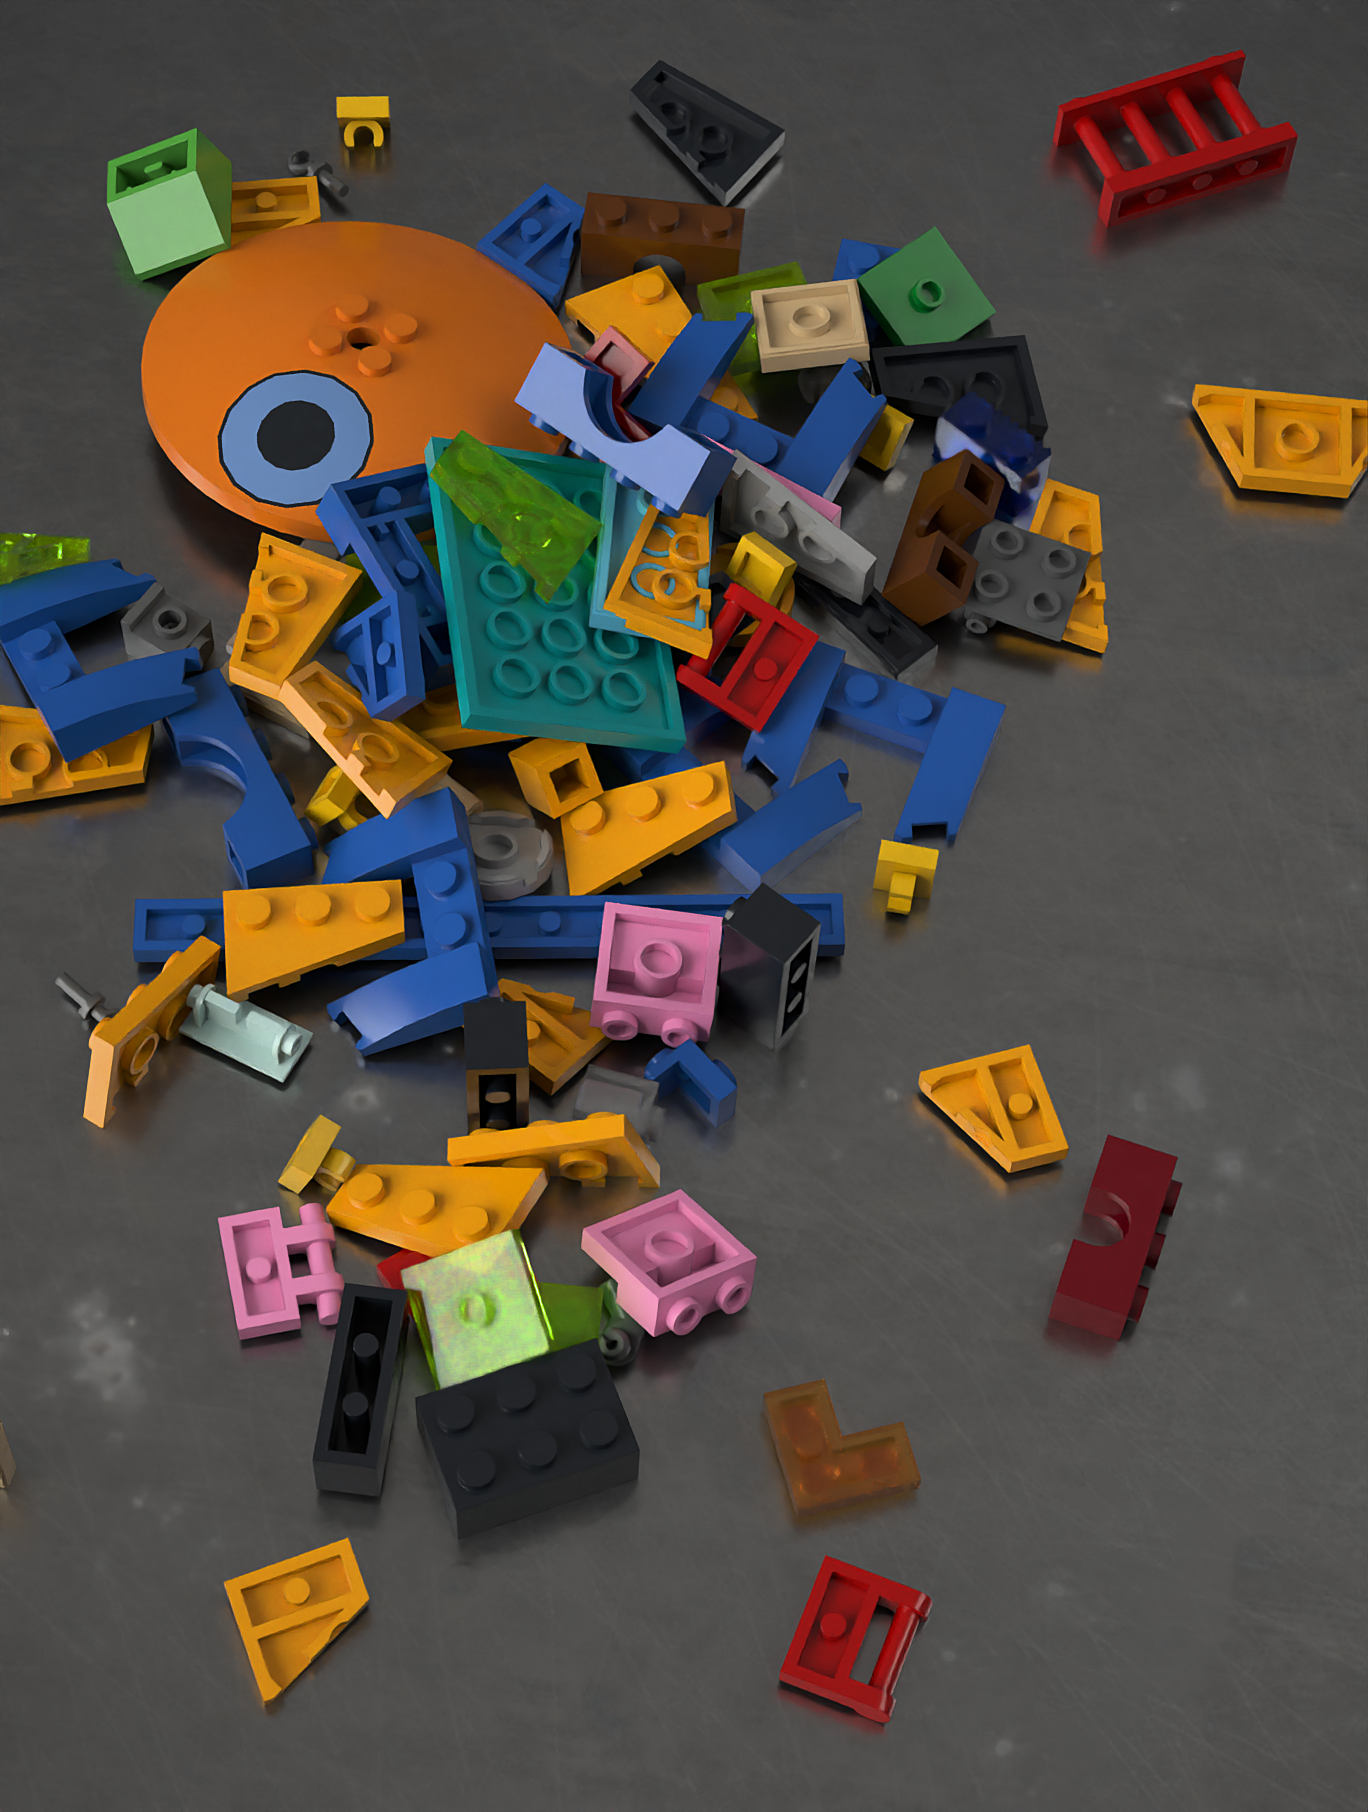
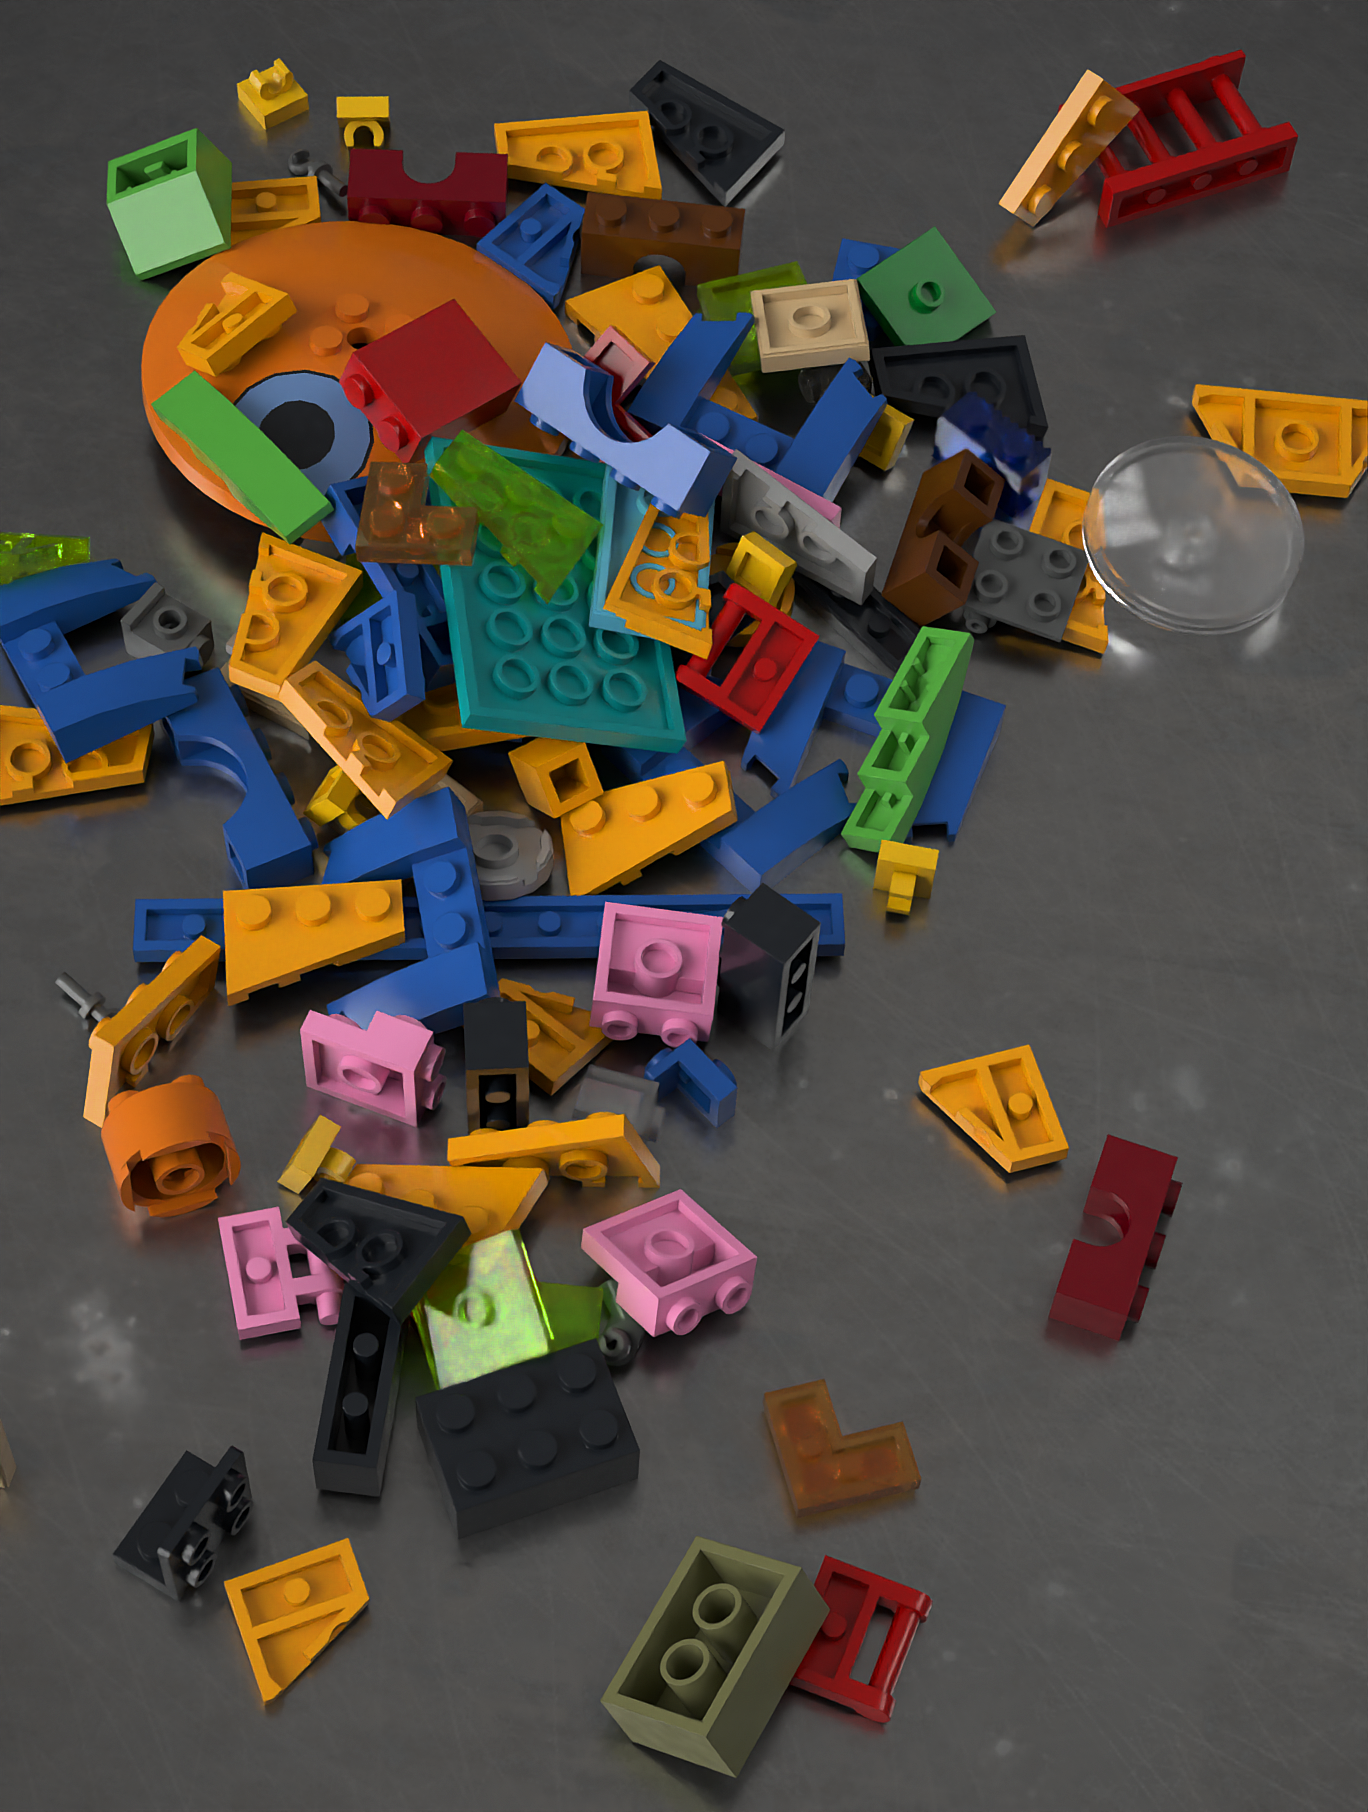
light aqua hinge [179,983,313,1082] -> none
none -> orange brick [101,1074,241,1217]
none -> black bracket [113,1445,253,1602]
none -> bright green slope [151,370,334,544]
none -> light orange wing [177,272,297,377]
none -> yellow tile [237,58,309,130]
none -> black wing [285,1178,472,1326]
none -> bright pink plate [300,1010,447,1127]
none -> red brick [339,299,522,467]
none -> dark red arch [347,149,508,237]
none -> clear orange plate [355,462,479,566]
none -> light orange wing [494,111,662,200]
none -> olive brick [600,1536,830,1778]
none -> bright green slope [841,626,975,853]
none -> light orange wing [998,69,1140,227]
none -> clear dish [1082,436,1304,636]

